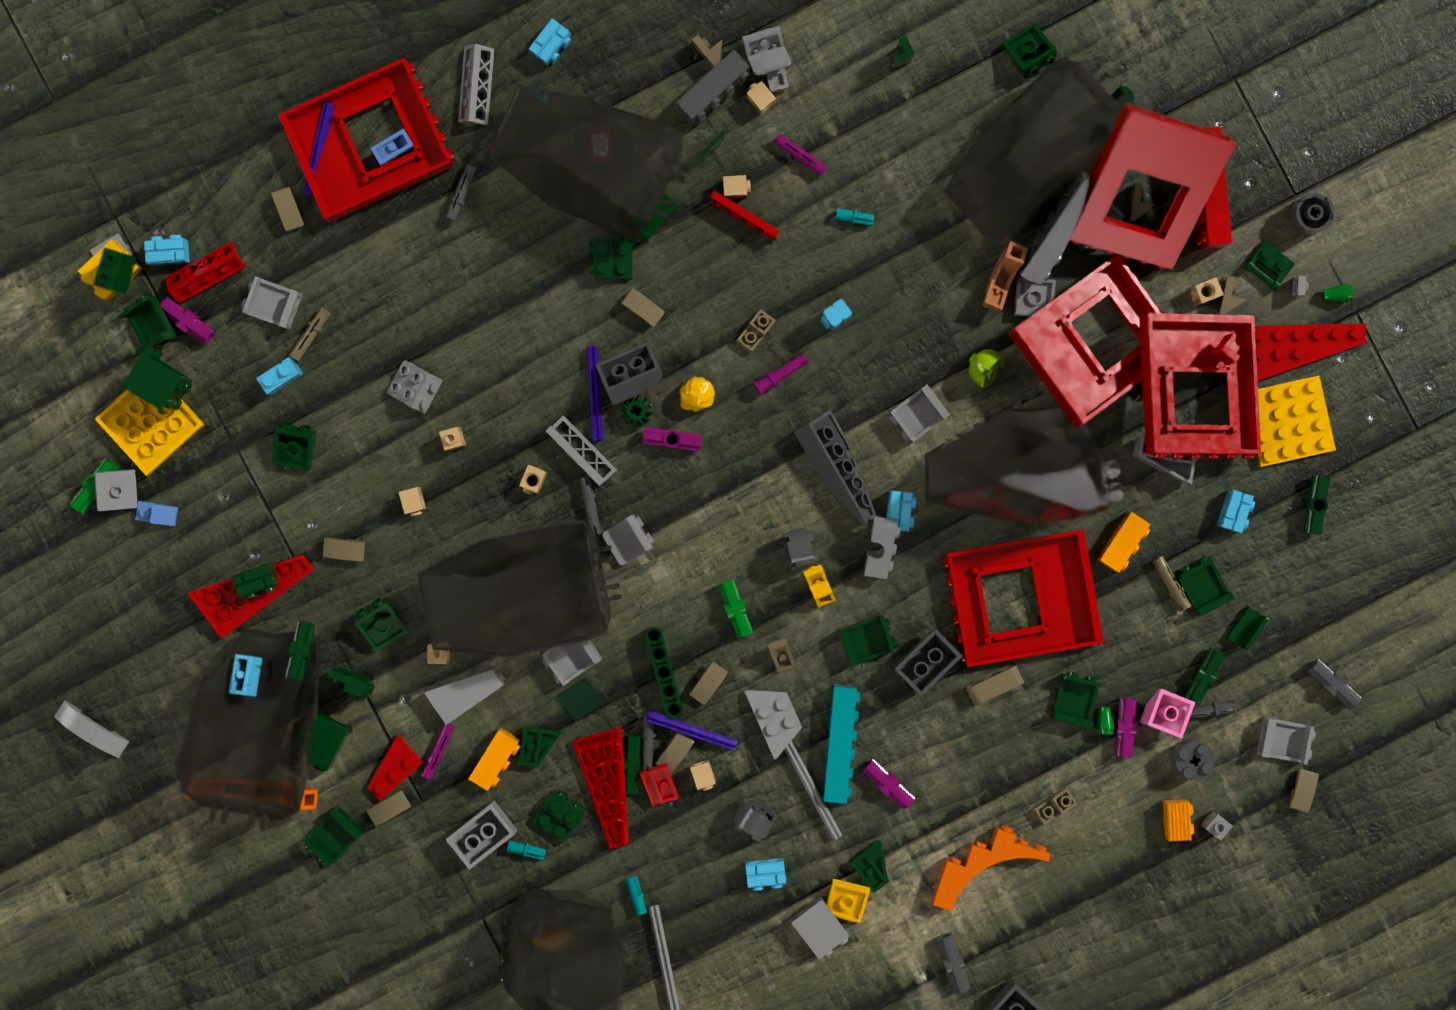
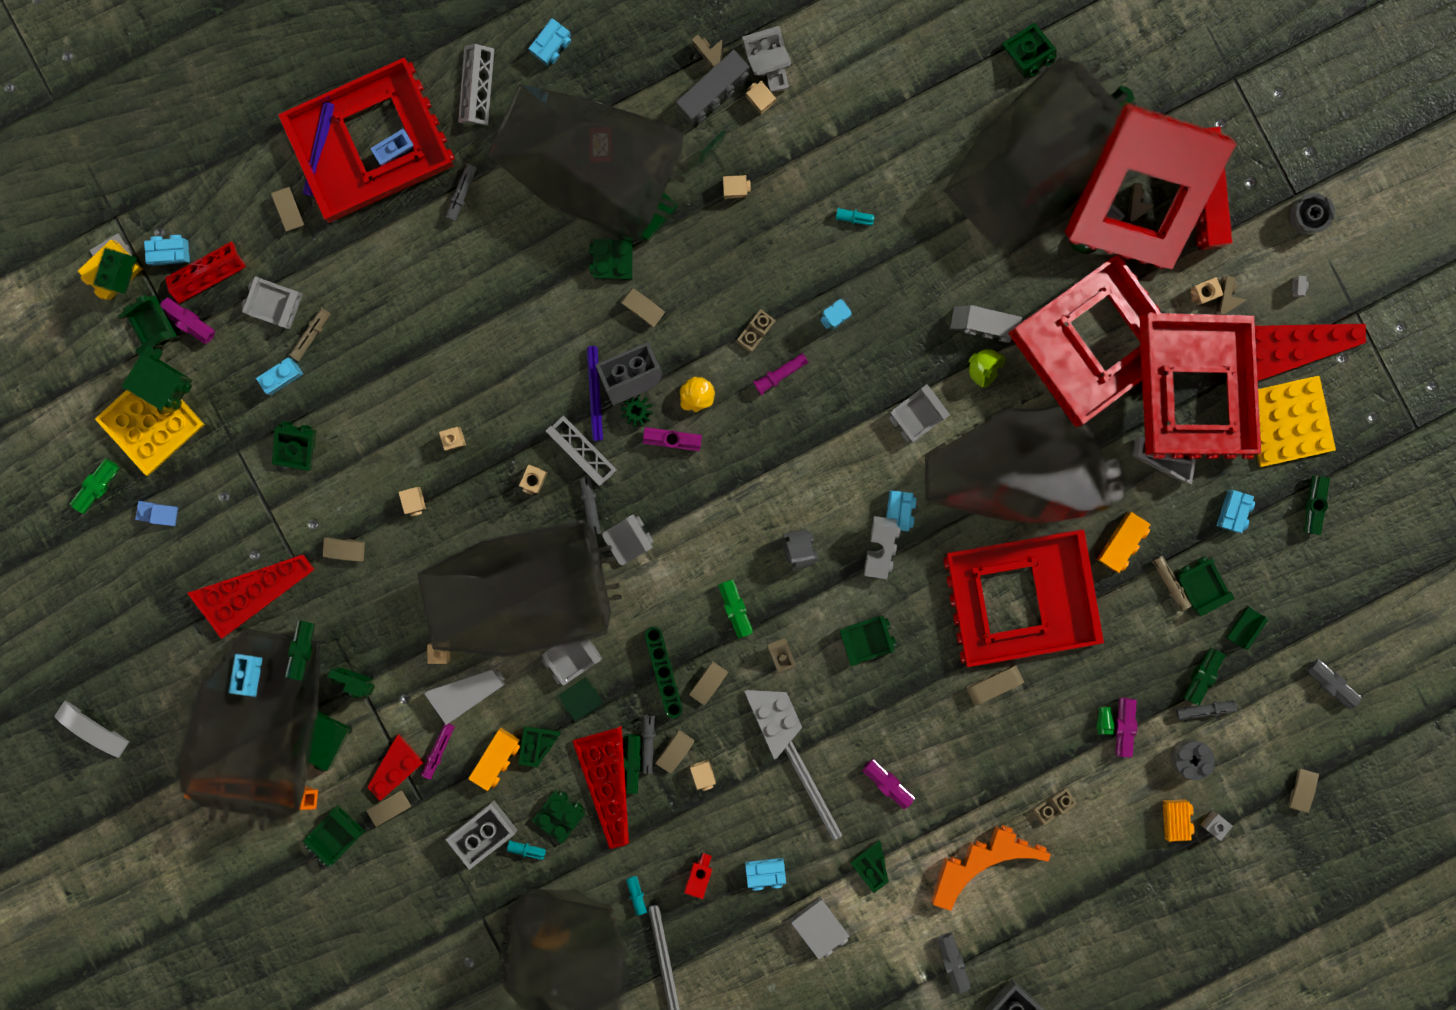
light grey plate [94,469,138,511] -> none
dark green brick [232,562,280,600] -> none
dark green plate [354,597,408,652] -> none
light grey bracket [387,360,443,414] -> none
red plate [640,763,679,807] -> none
dark purple axle [646,711,737,751] -> none
red plate [710,190,780,240] -> none
dark grey brick [733,798,777,842] -> none
magenta pin [774,133,828,176] -> none
dark grey wedge [793,410,877,525] -> none
yellow brick [803,564,836,608] -> none
teal brick [823,685,860,804] -> none
yellow plate [826,879,870,924] -> none
dark green panel [889,36,915,72] -> none
dark grey brick [893,628,963,697] -> none
nougat arch [982,241,1028,313] -> none
light grey plate [1014,277,1056,317] -> none
dark grey wedge [1019,172,1088,286] -> none
dark green panel [1051,671,1102,729] -> none
bright pink slope [1139,688,1195,738] -> none
red panel [1212,333,1240,366] -> none
dark green plate [1243,241,1295,291] -> none
light grey panel [1257,717,1316,765] -> none
green cone [1323,284,1353,303] -> none
none -> red torso [684,852,712,899]
none -> light grey wedge [950,305,1022,343]

